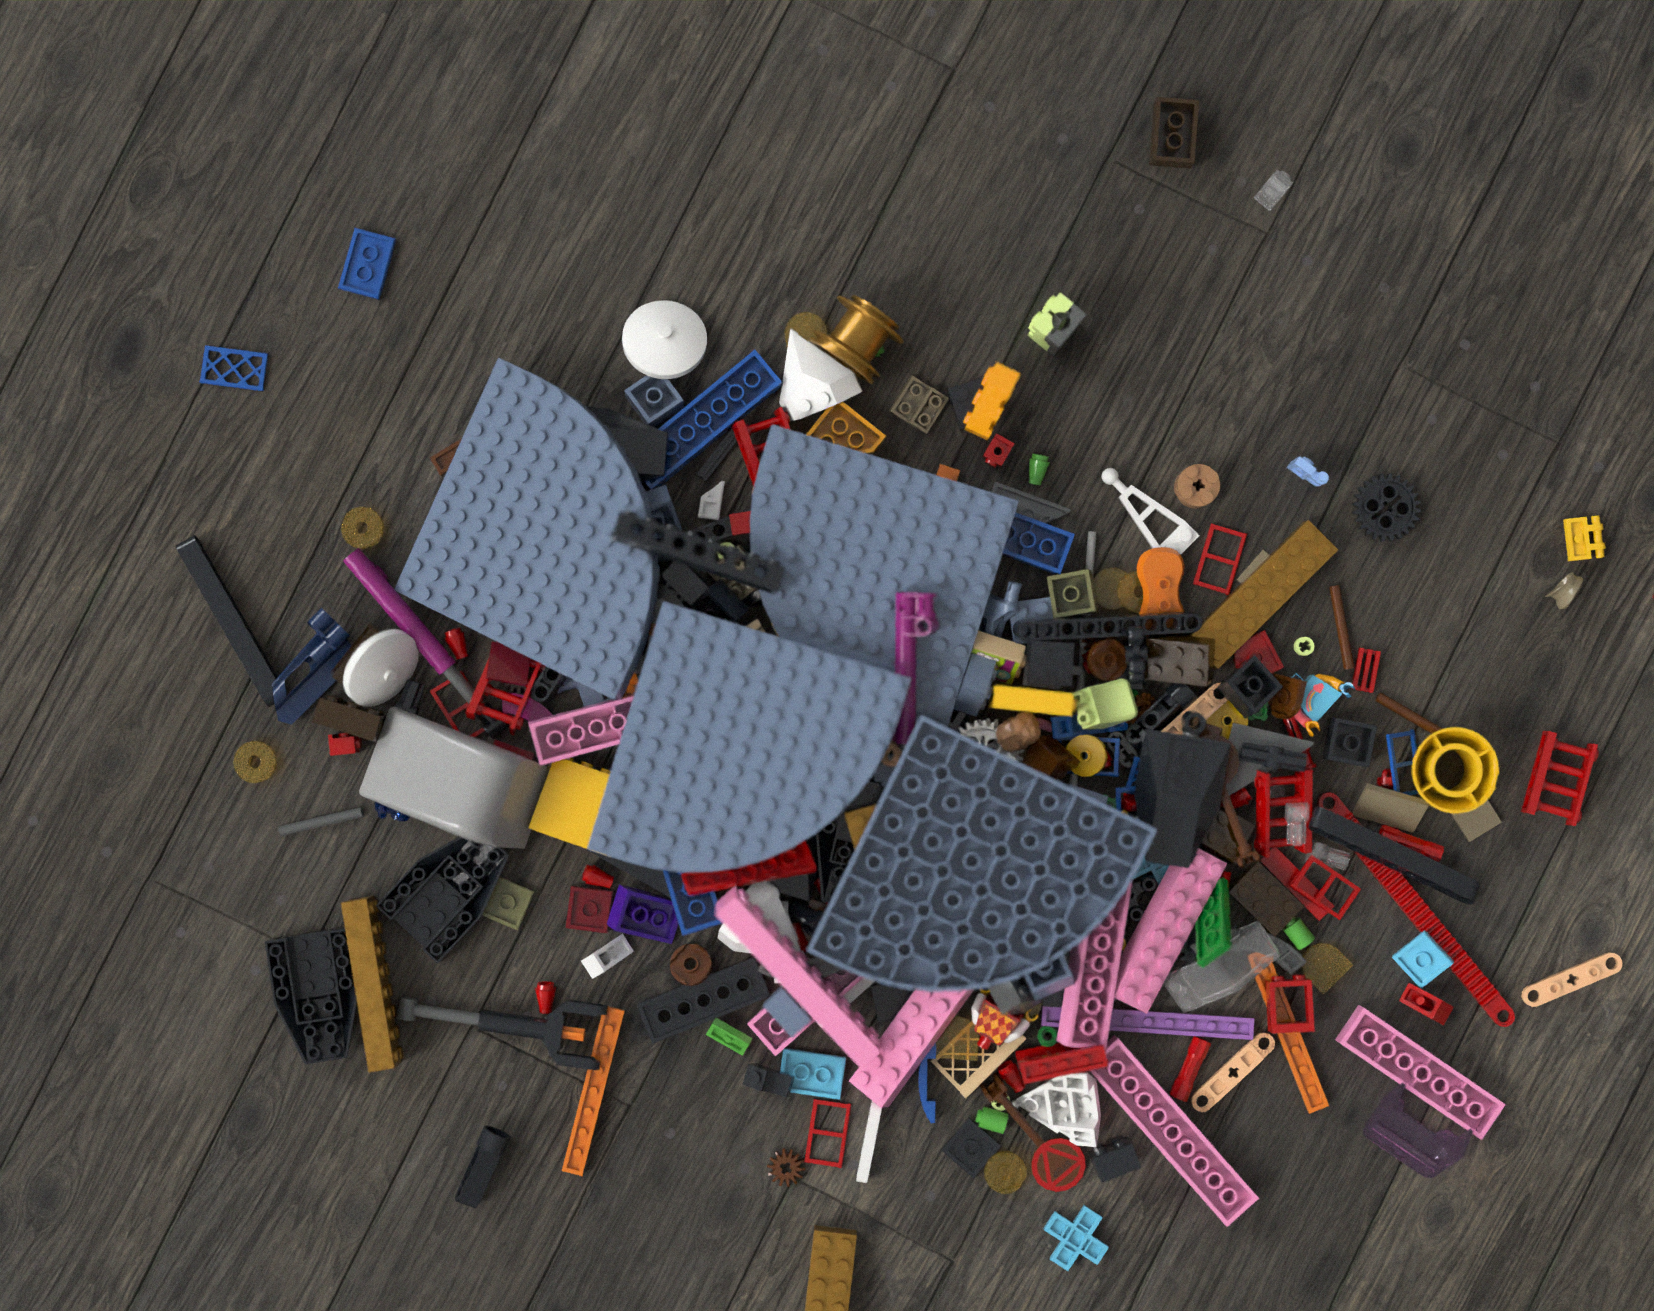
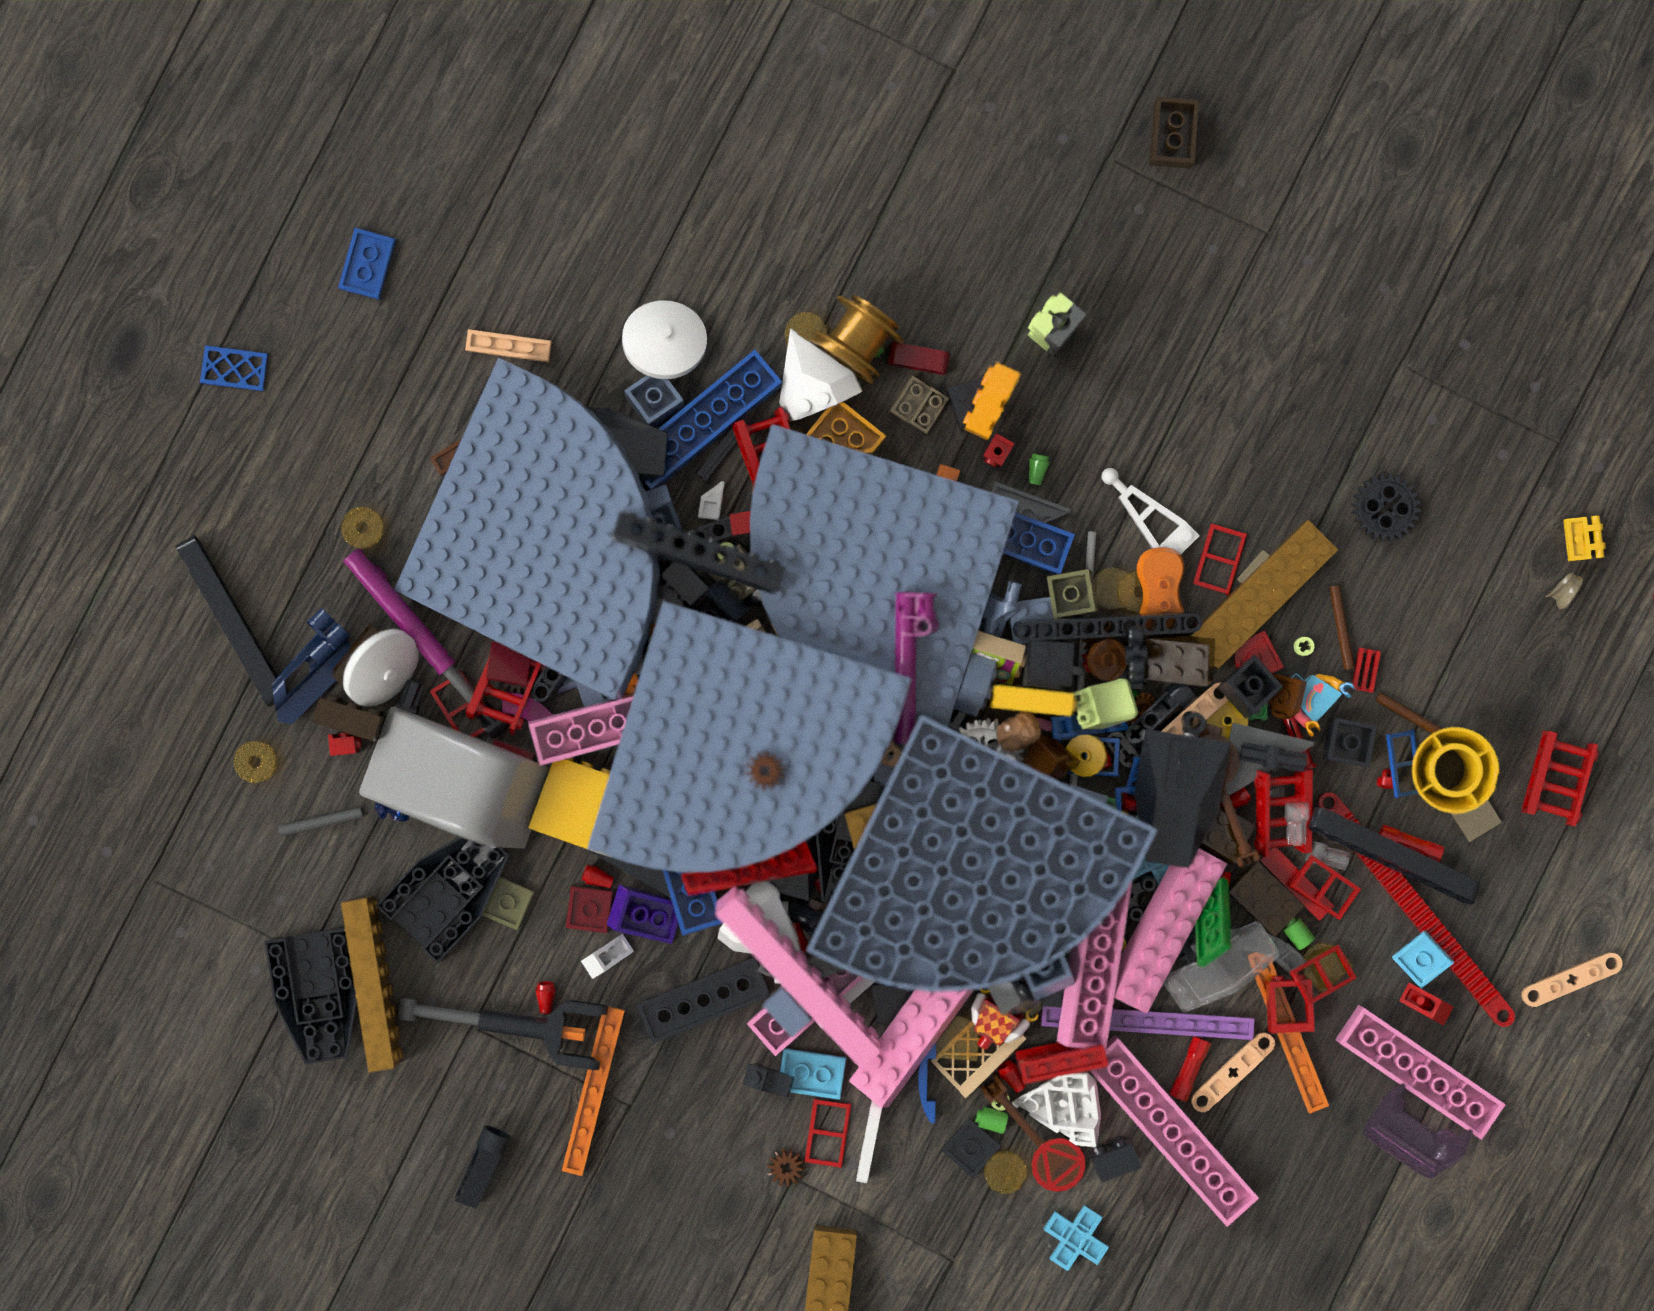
red cone [444,627,468,660] -> none
reddish brown tile [670,944,712,986] -> none
bright green plate [706,1018,752,1055] -> none
green plate [1037,1026,1058,1047] -> none
medium nougat brick [1174,464,1220,508] -> none
clear brick [1254,170,1293,211] -> none
light blue plate [1287,456,1329,487] -> none
dark tan tile [1352,783,1429,833] -> none
none -> light nougat tile [465,329,552,363]
none -> reddish brown gear [746,751,785,791]
none -> dark red beam [887,342,950,375]
none -> red window [1289,945,1357,1006]

